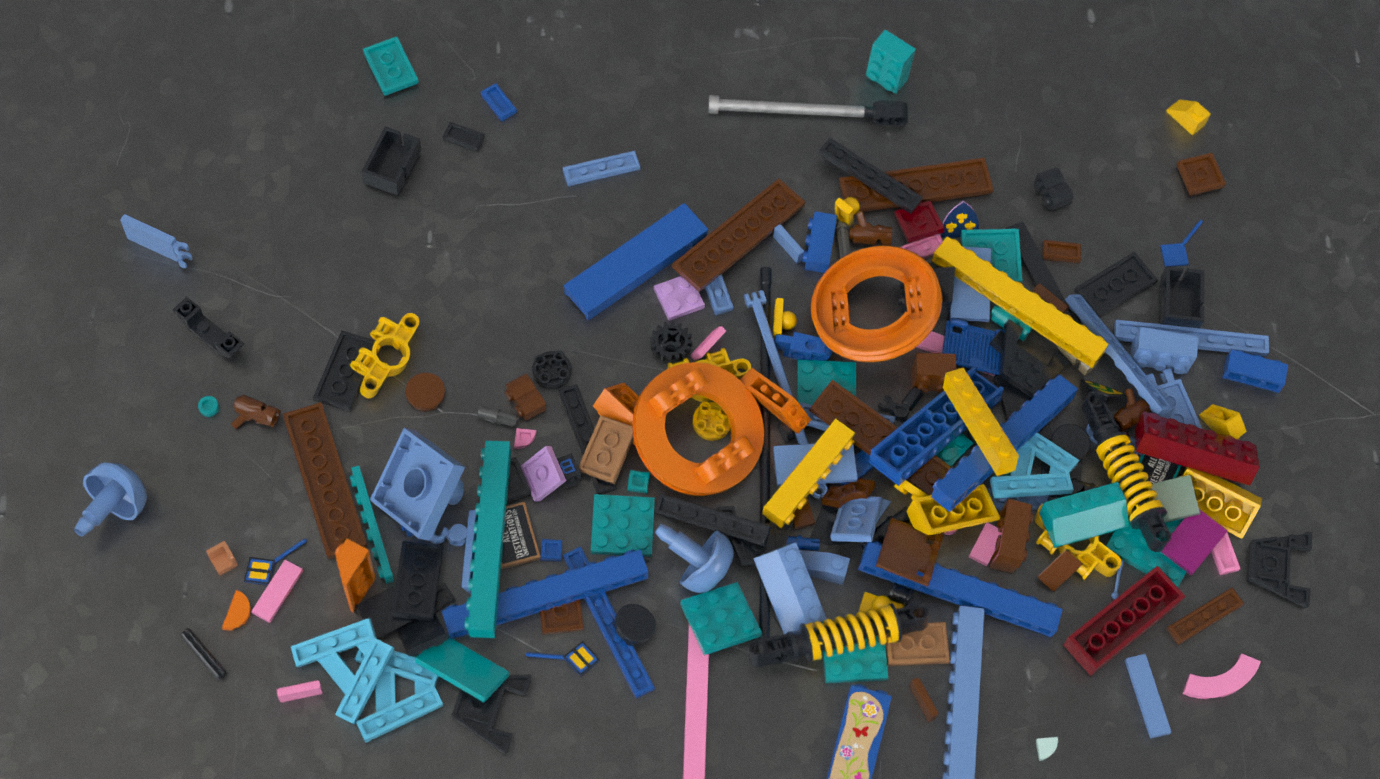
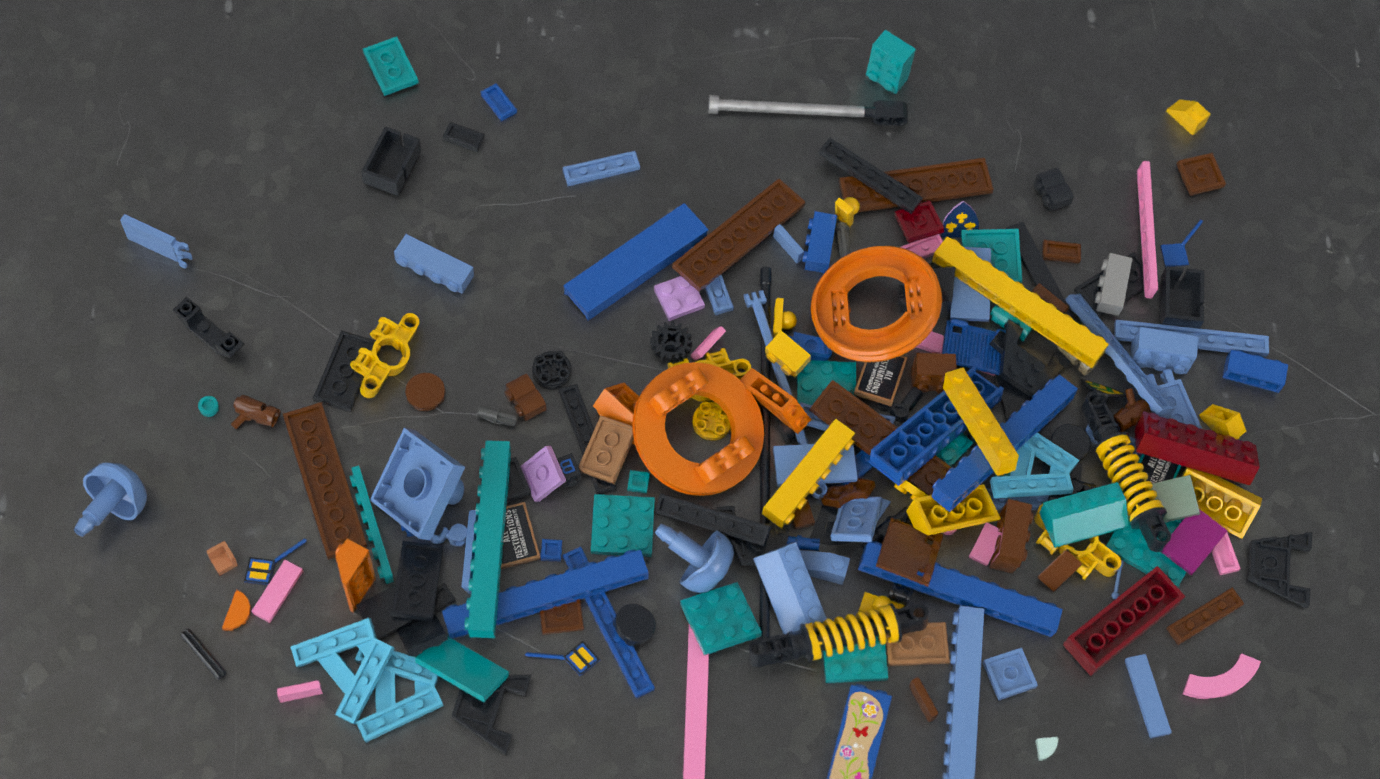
bright pink tile [514,428,536,449] -> none
reddish brown piece [849,210,892,246] -> none
none -> medium blue brick [394,234,474,294]
none -> yellow brick [765,331,811,378]
none -> black tile [854,356,908,406]
none -> medium blue plate [982,648,1038,700]
none -> light grey brick [1095,253,1132,316]
none -> bright pink tile [1137,161,1158,299]

